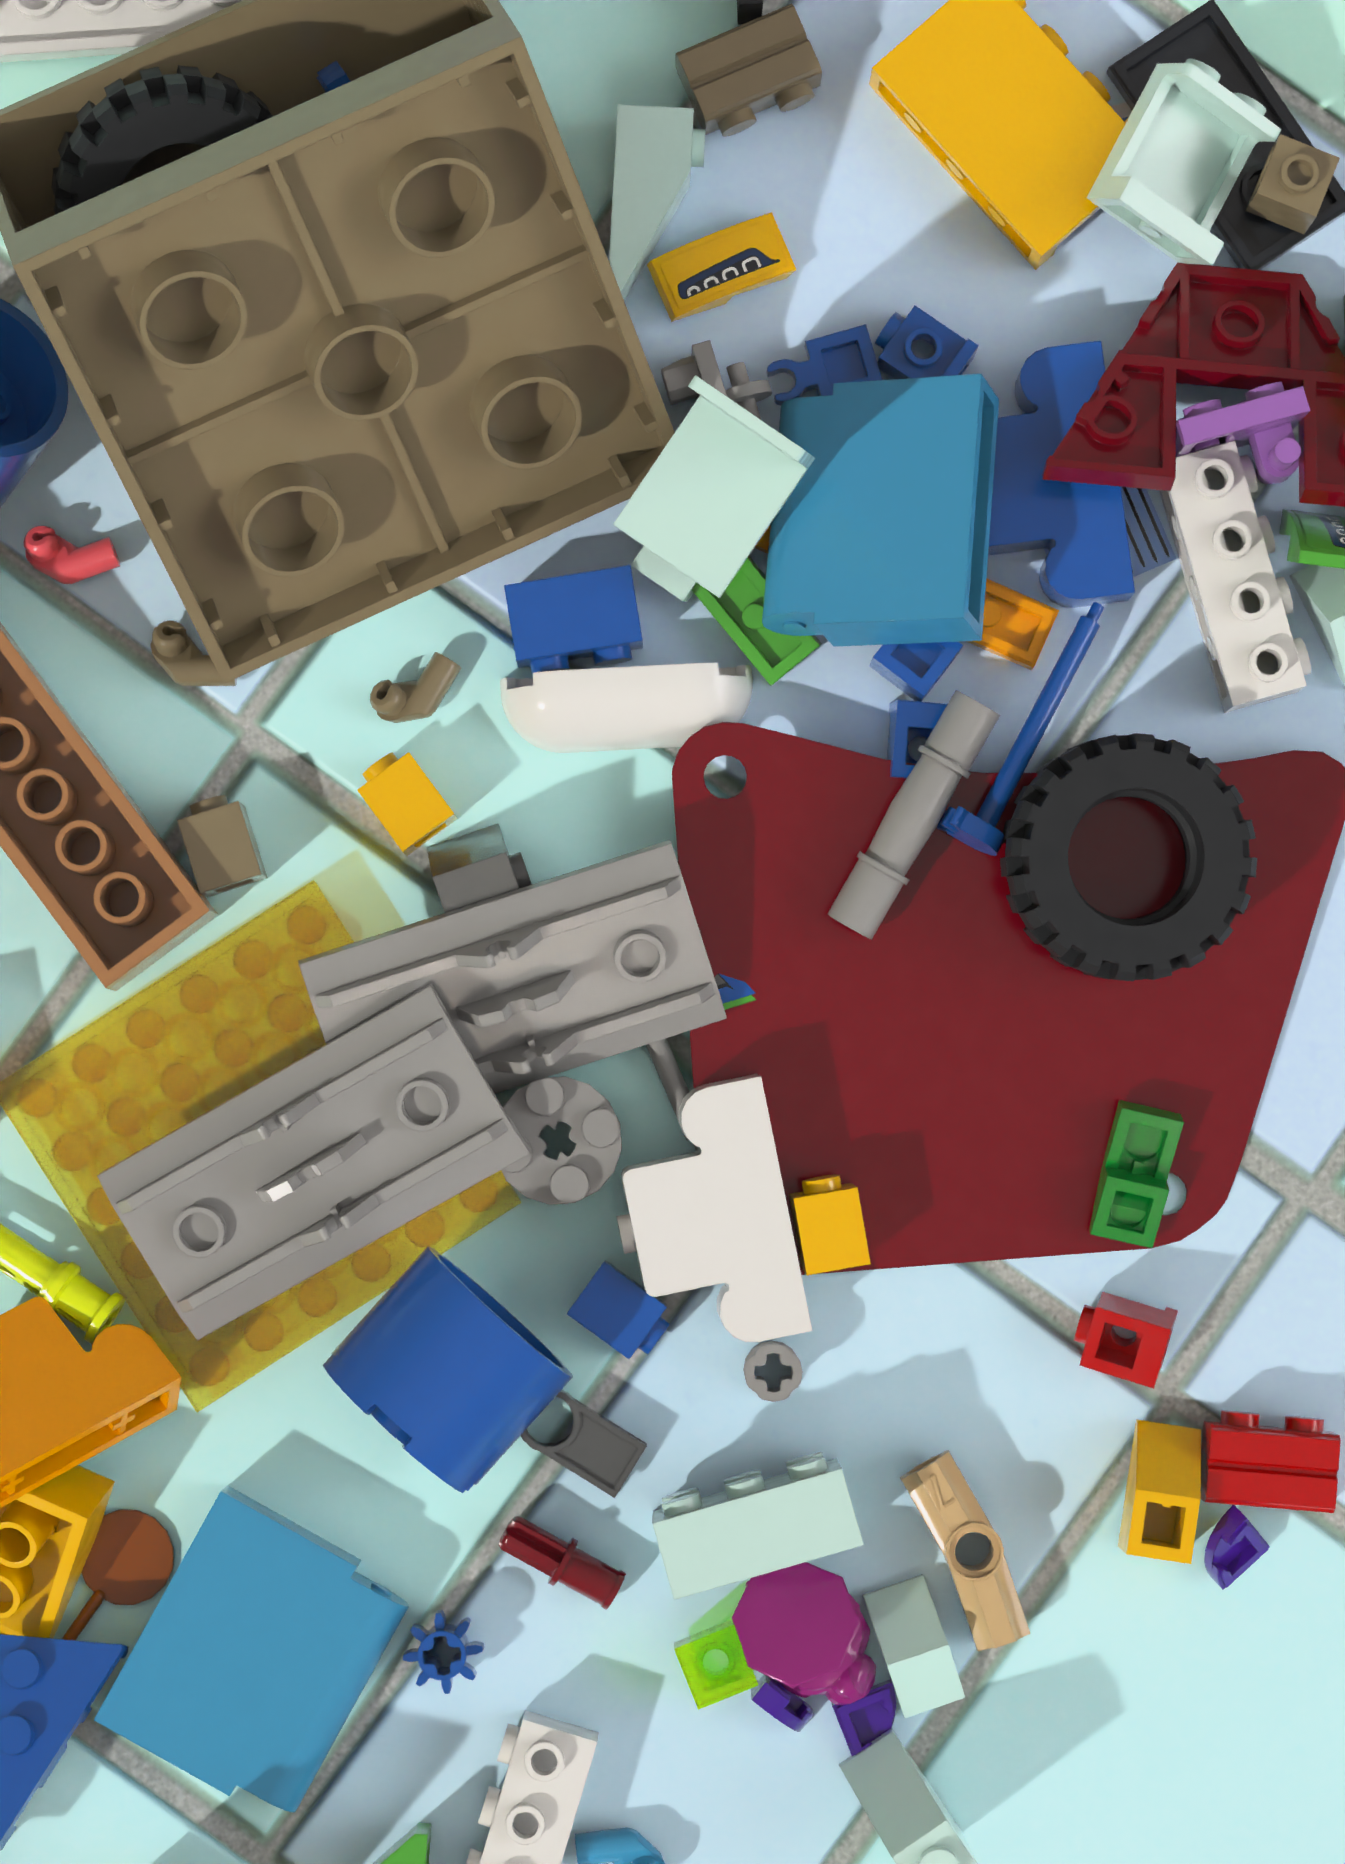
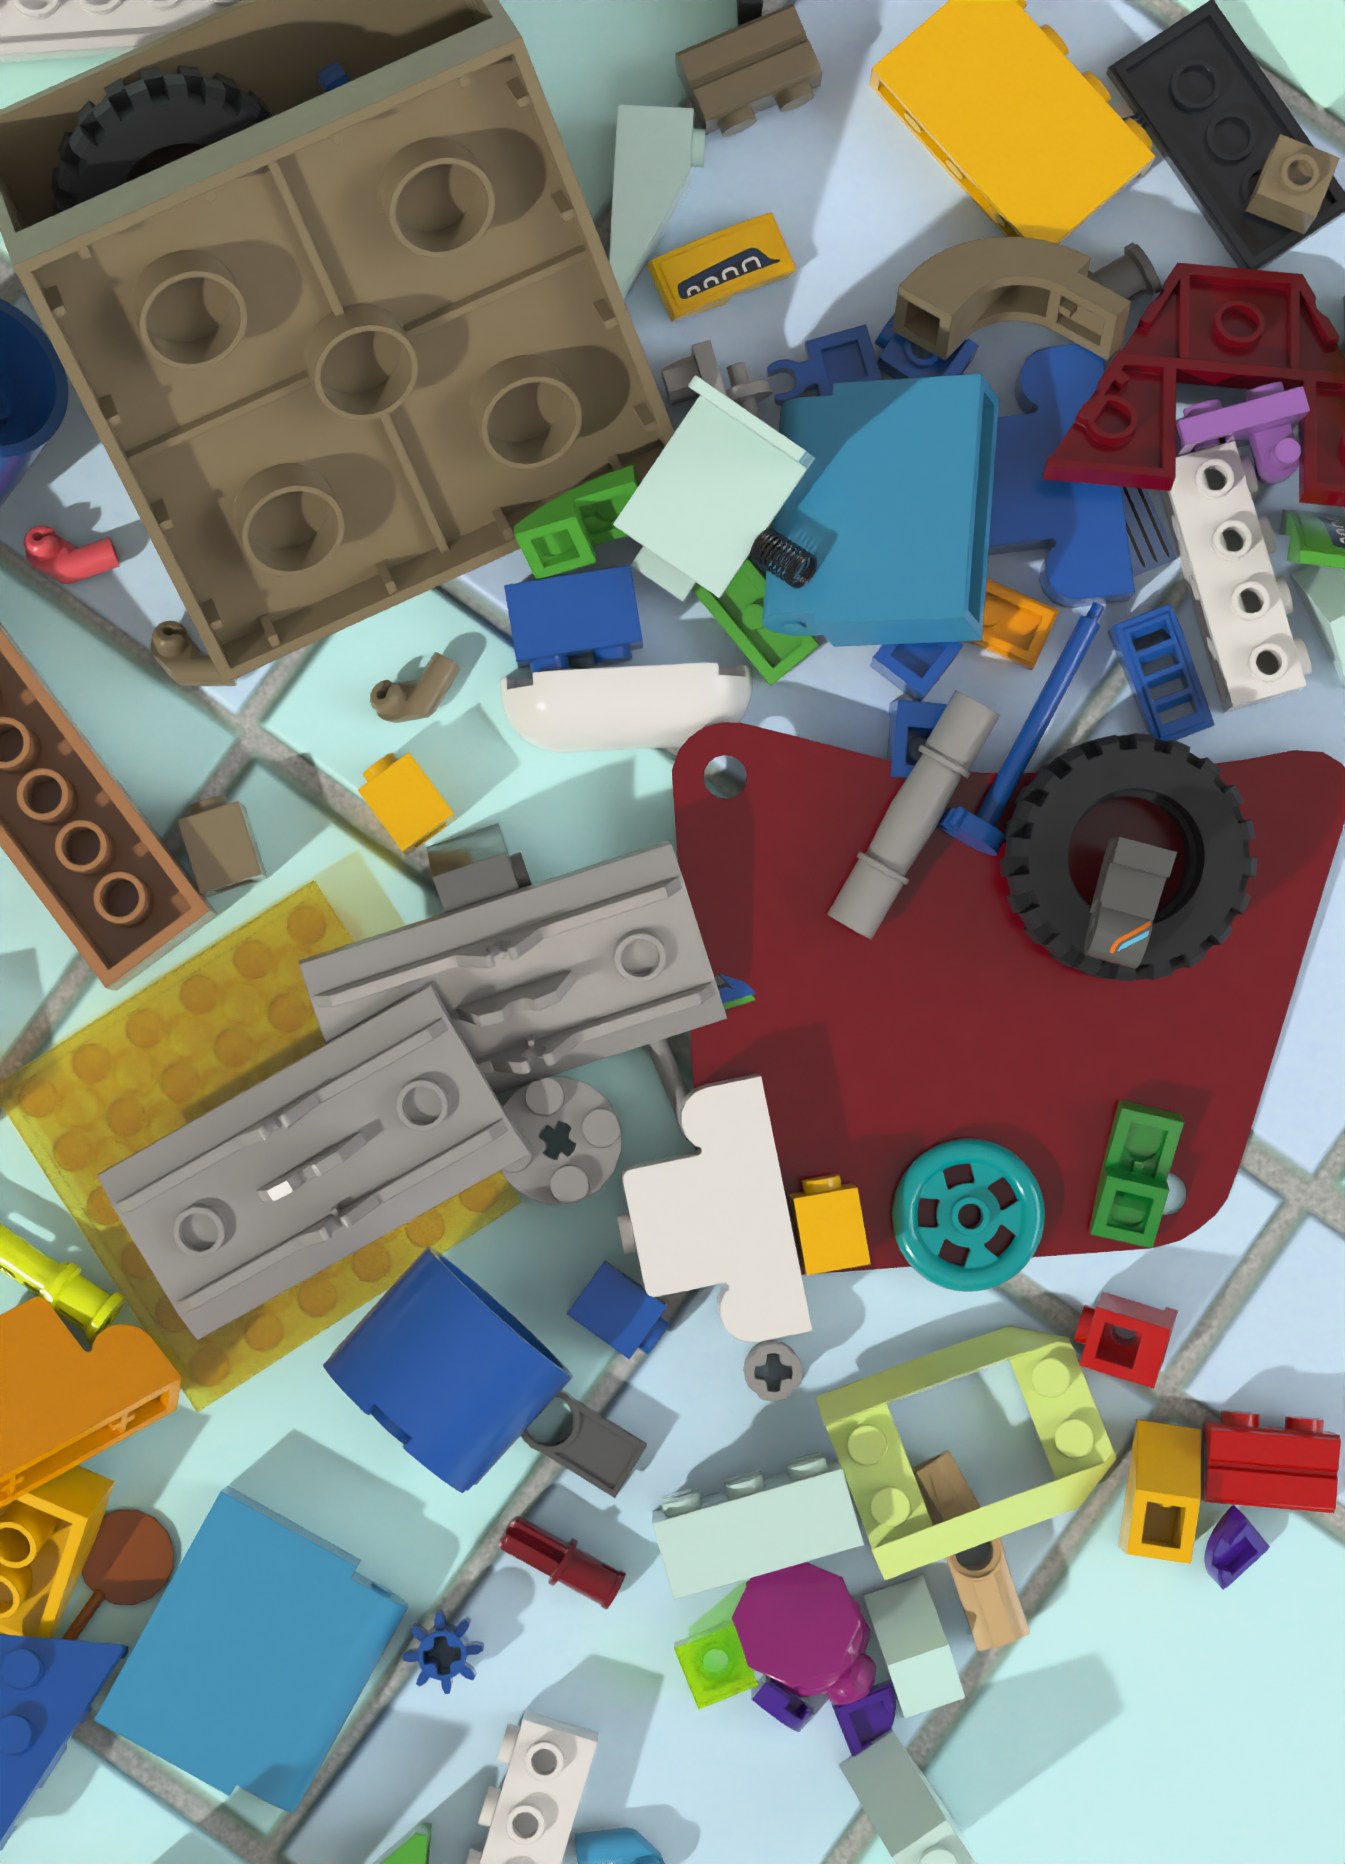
light aqua panel [1087,59,1281,265] -> none
none -> bright green slope [514,465,641,580]
none -> black piece [750,528,817,589]
none -> yellowish green wedge [815,1326,1117,1581]
none -> dark tan arch [892,237,1131,361]
none -> teal plate [892,1138,1045,1292]
none -> dark grey leg [1084,837,1177,969]
none -> dark grey bush [1087,242,1162,301]
none -> blue slope [1108,604,1215,741]

